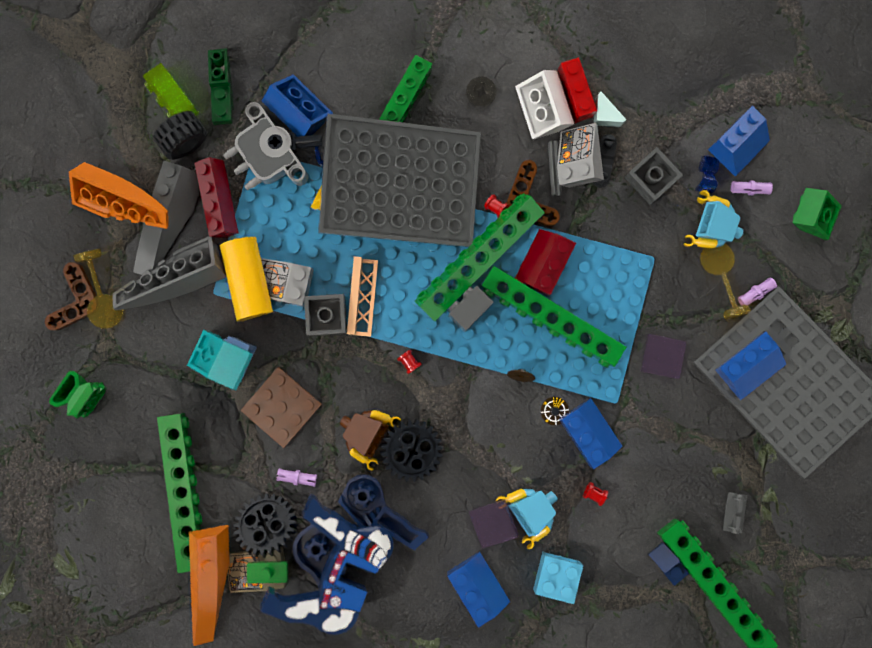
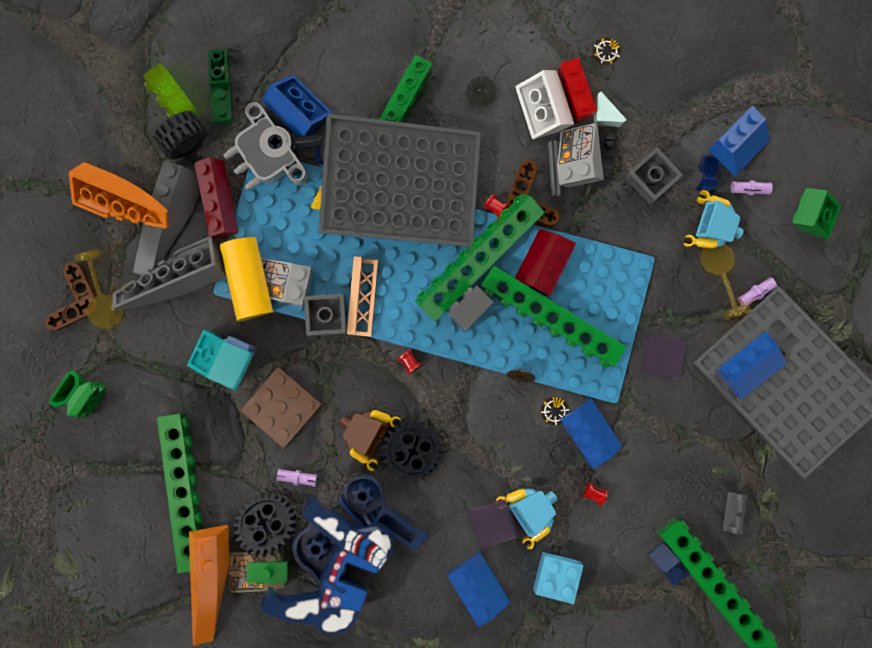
none -> dark brown piece [593,37,621,65]

